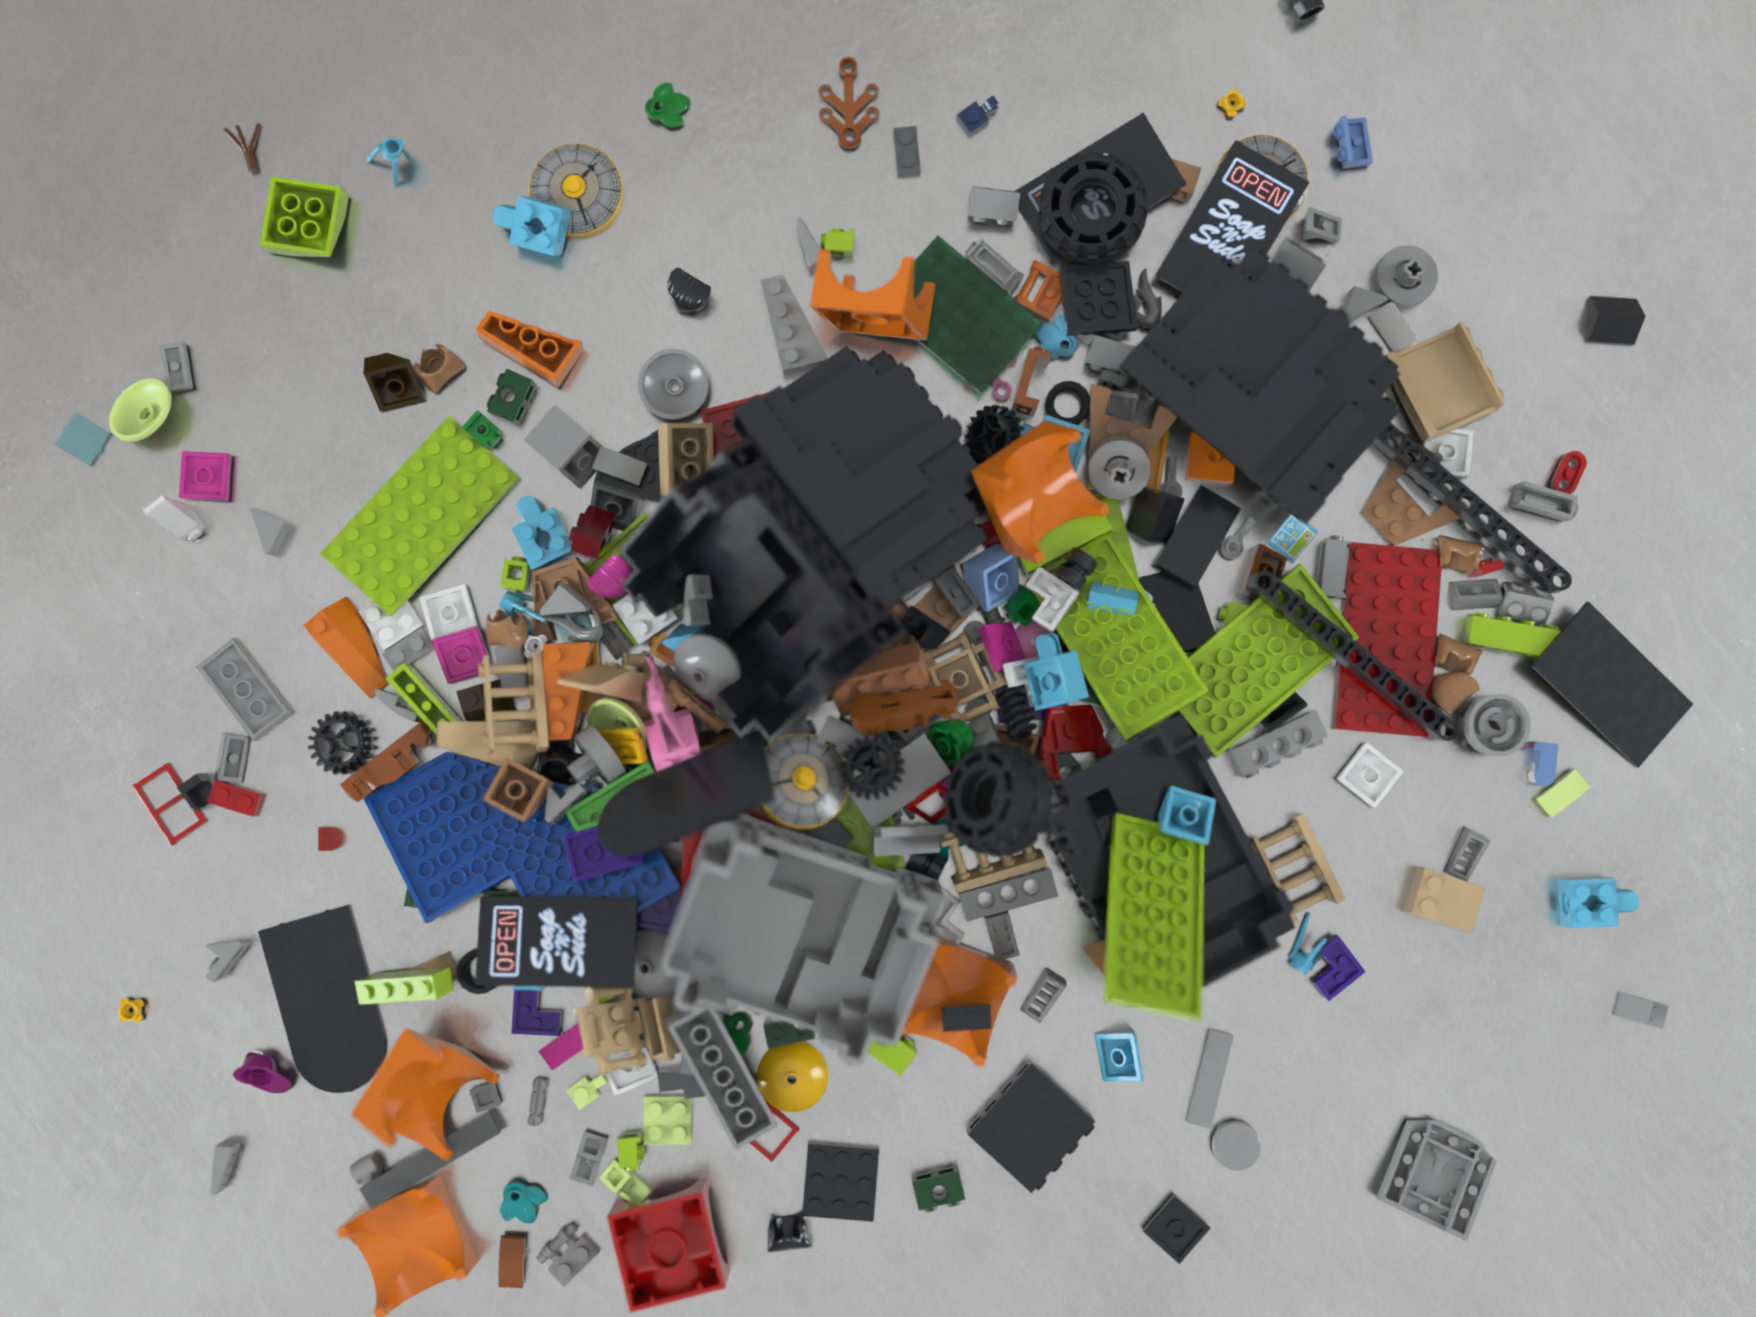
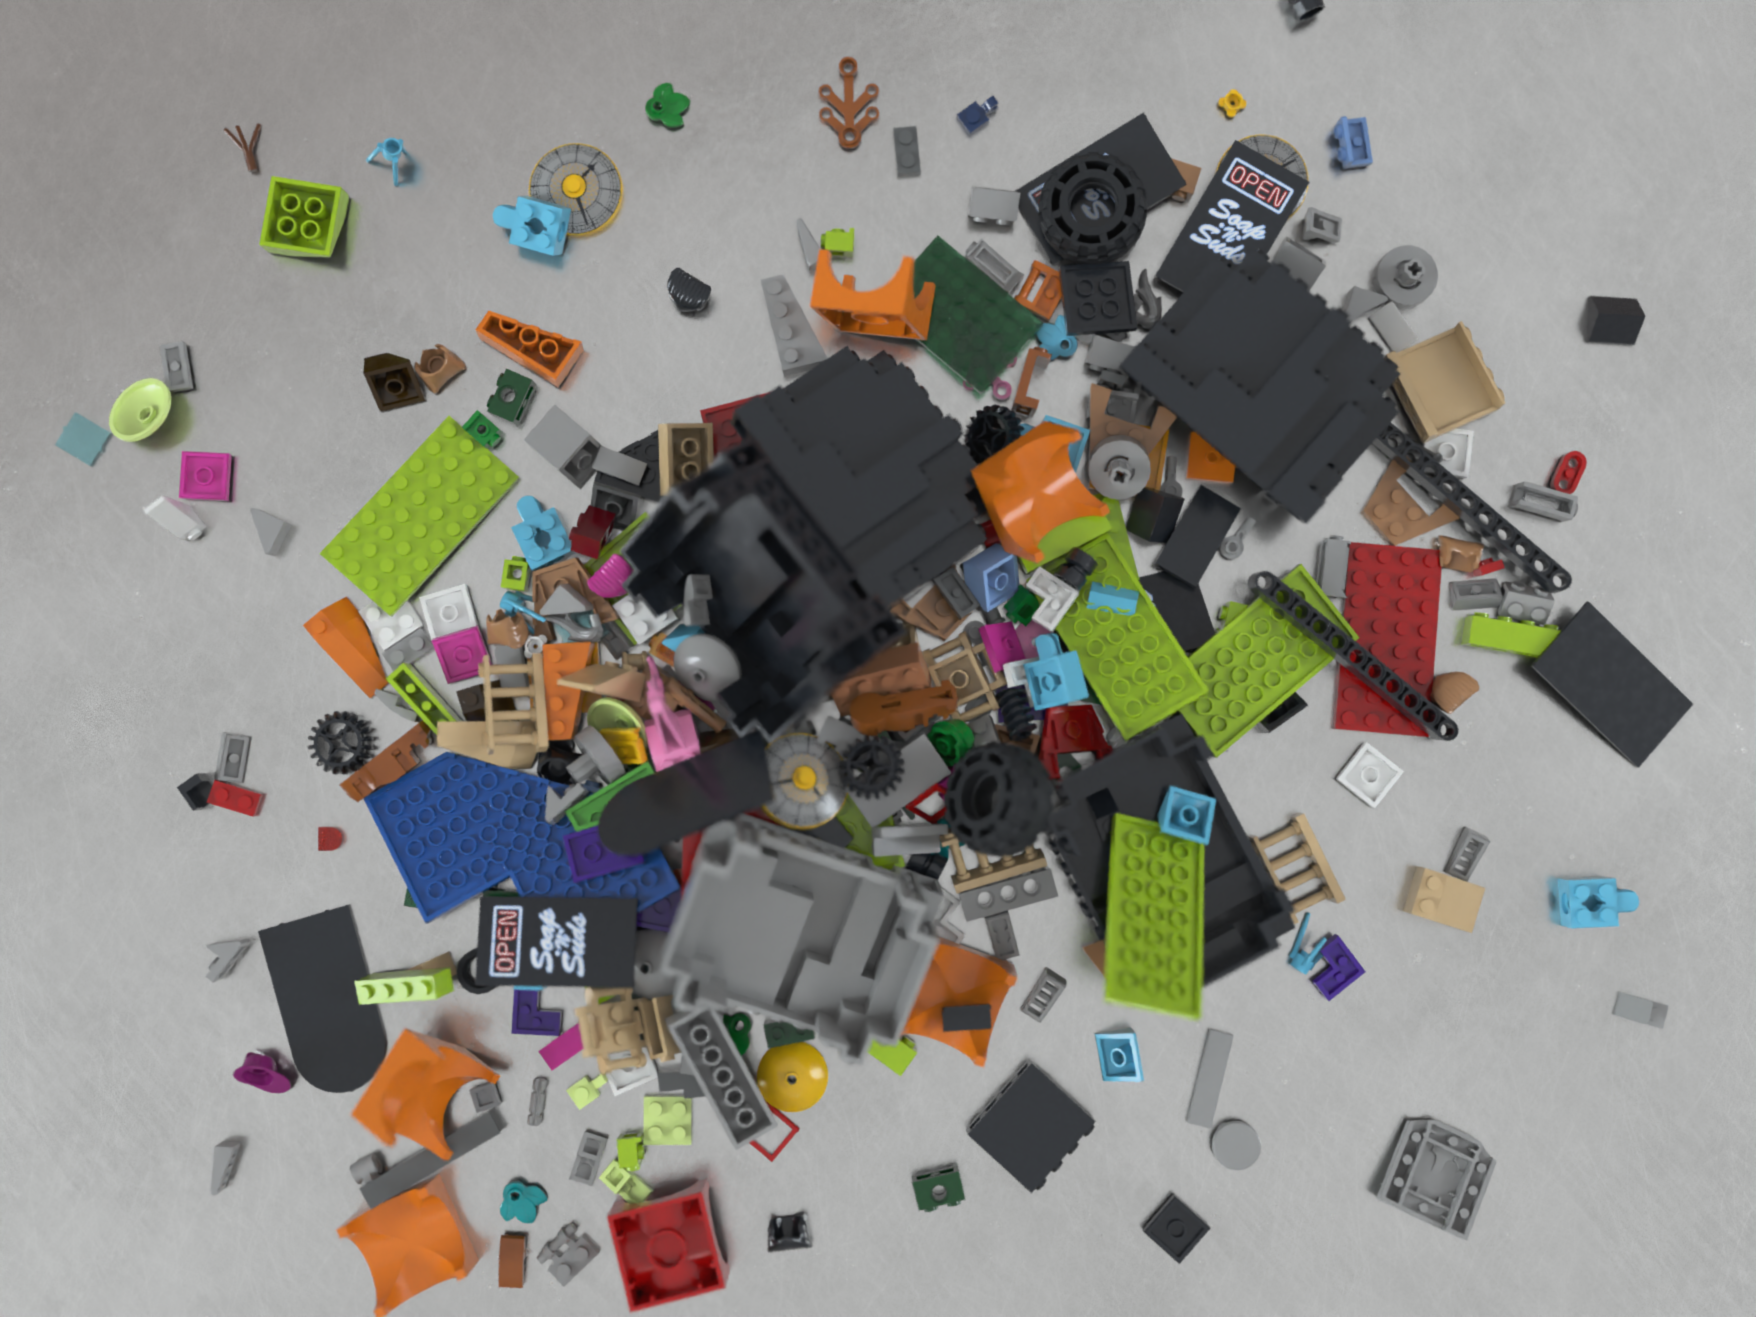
yellow plate [119,998,144,1023] -> none
red window [132,763,207,846] -> none
light grey tile [196,638,293,741] -> none
medium nougat slope [483,757,555,822] -> none
light grey dish [638,349,709,420] -> none
black plate [802,1142,879,1222] -> none
black slope [899,605,950,649] -> none
black tyre [1045,381,1090,425] -> none
light grey brick [1227,710,1328,779] -> none
reddish brown slope [1238,544,1287,598] -> none
sticker [1267,514,1319,564] -> none
medium nougat hair [1435,633,1482,675] -> none
light grey piece [1463,694,1531,756] -> none
medium blue leg [1527,742,1558,786] -> none
yellowish green slope [1536,768,1590,818] -> none

